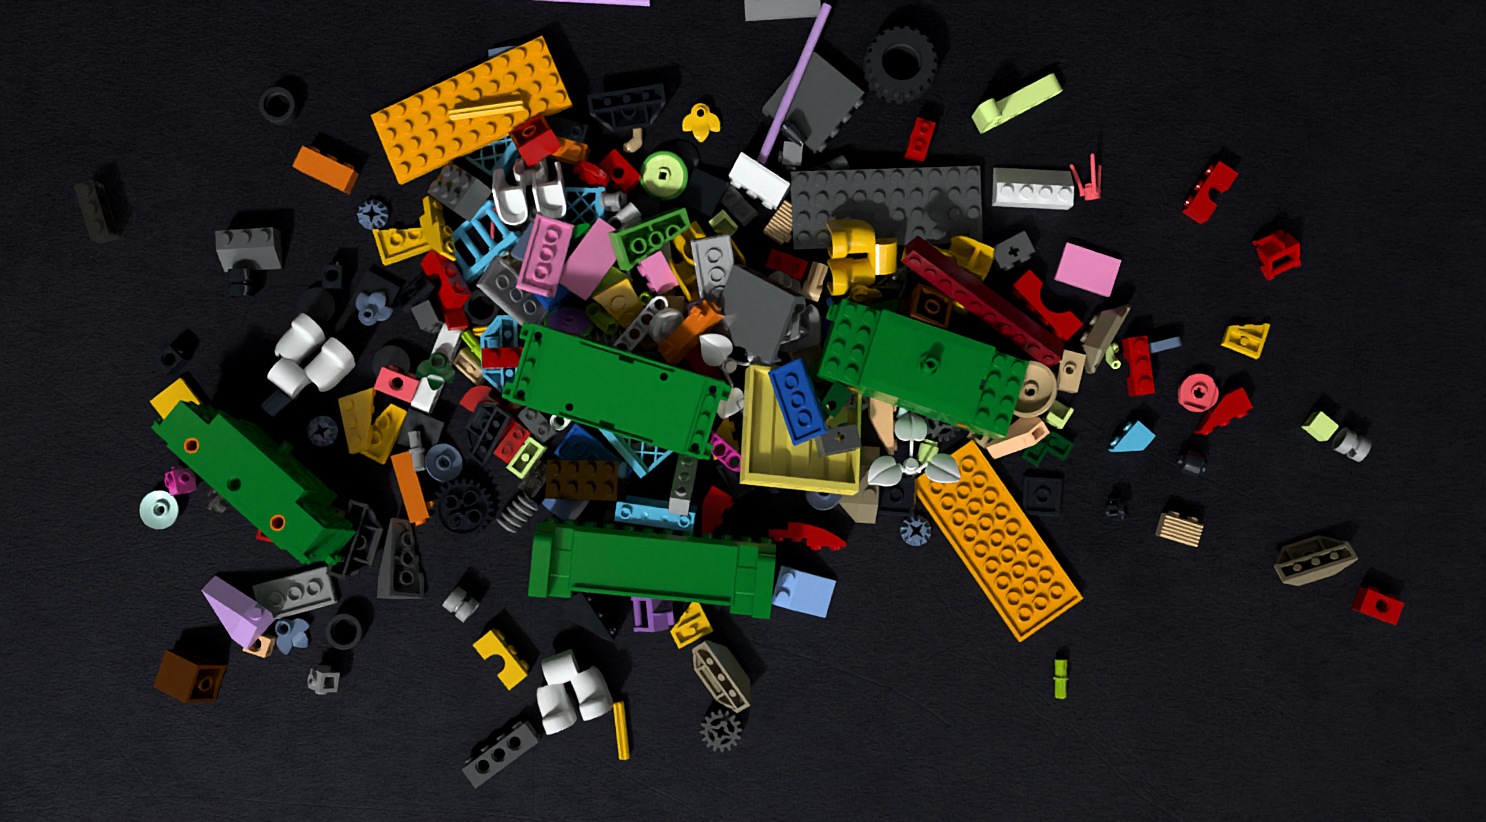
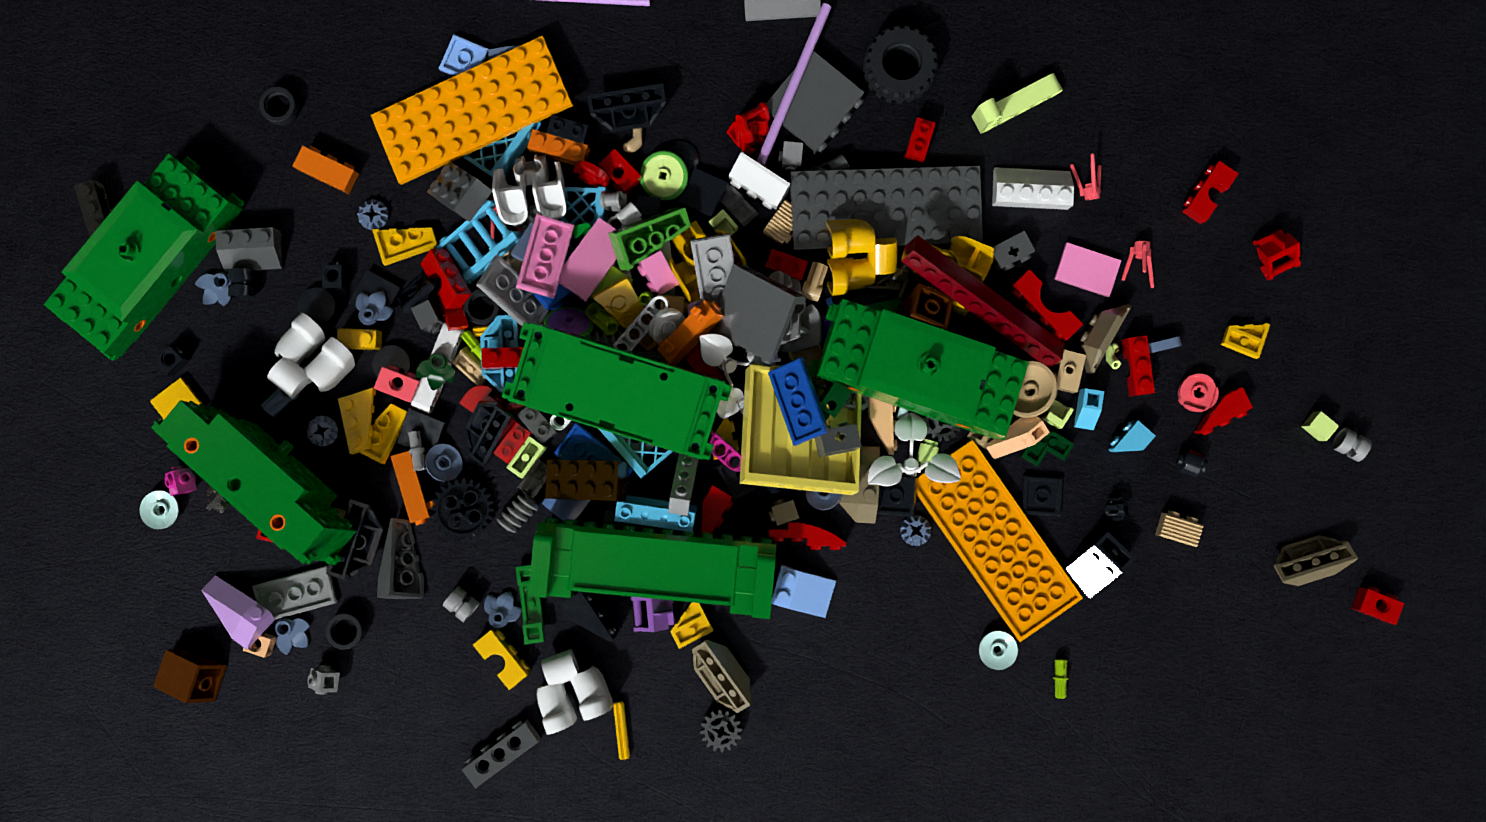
yellow slope [419,195,456,261] -> none
yellow axle [449,99,525,120] -> none
red slope [508,113,562,167] -> none
yellow plate [682,103,720,142] -> none
black cone [780,118,808,147] -> none
plate [845,285,882,305] -> none
none -> green piece [44,153,245,361]
none -> sand blue plate [195,272,231,306]
none -> yellow brick [337,328,382,350]
none -> light blue tile [439,34,489,76]
none -> sand blue plate [484,591,522,629]
none -> green slope [516,565,544,644]
none -> red piece [727,102,770,154]
none -> dark tan brick [769,498,799,526]
none -> light aqua dish [979,631,1018,670]
none -> slope [1063,530,1136,598]
none -> medium azure slope [1074,388,1104,430]
none -> coral plant [1121,241,1154,288]

